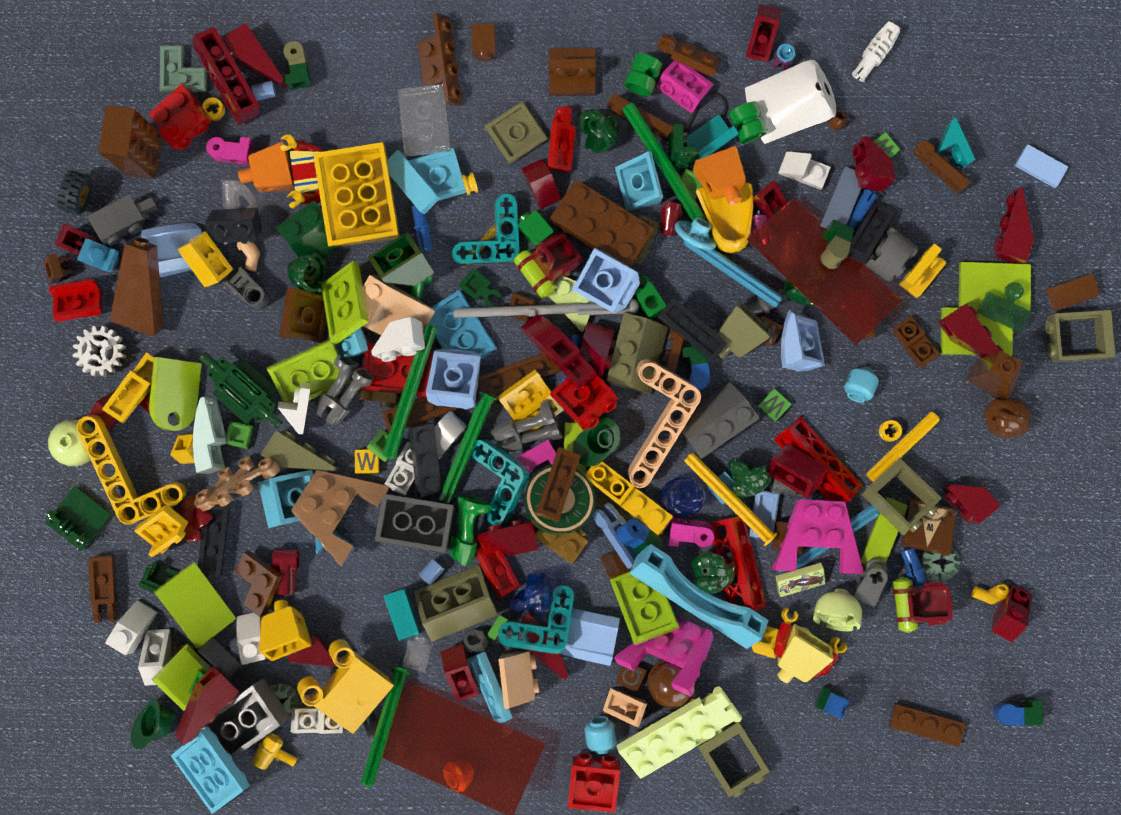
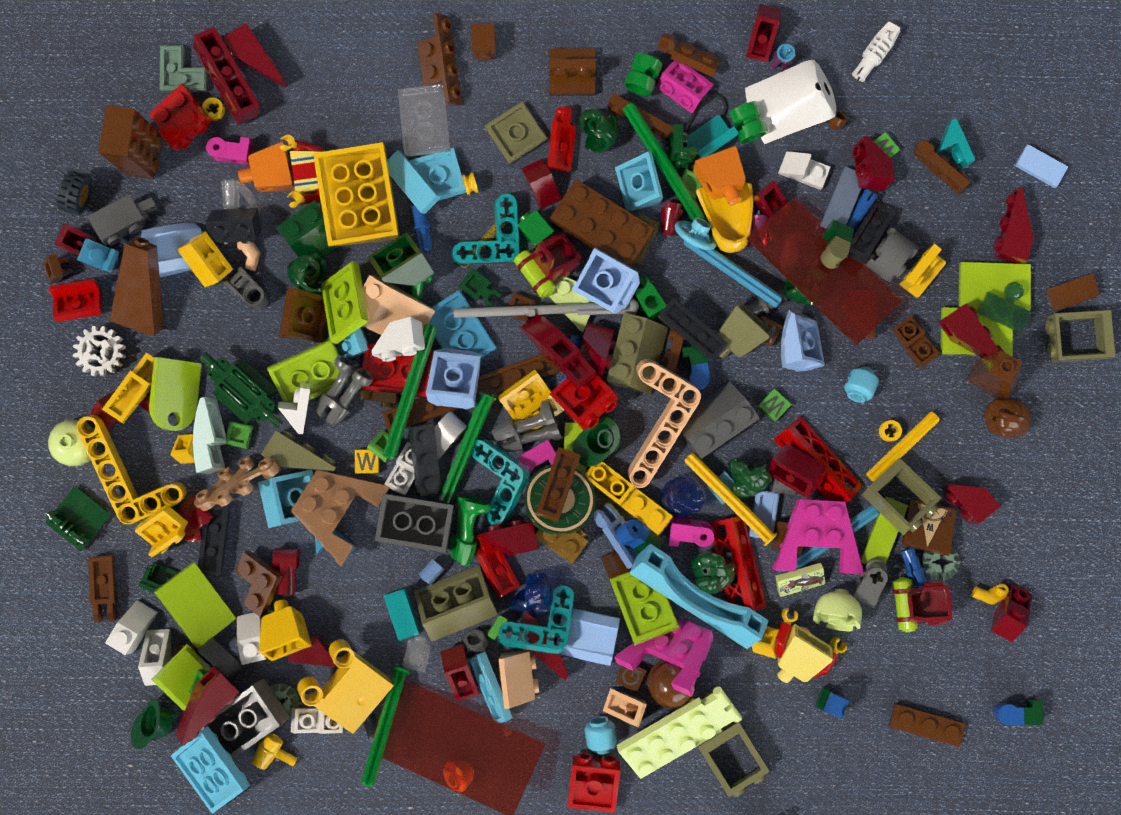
medium blue hinge [252,81,277,101] -> none
leg [283,41,312,90] -> none

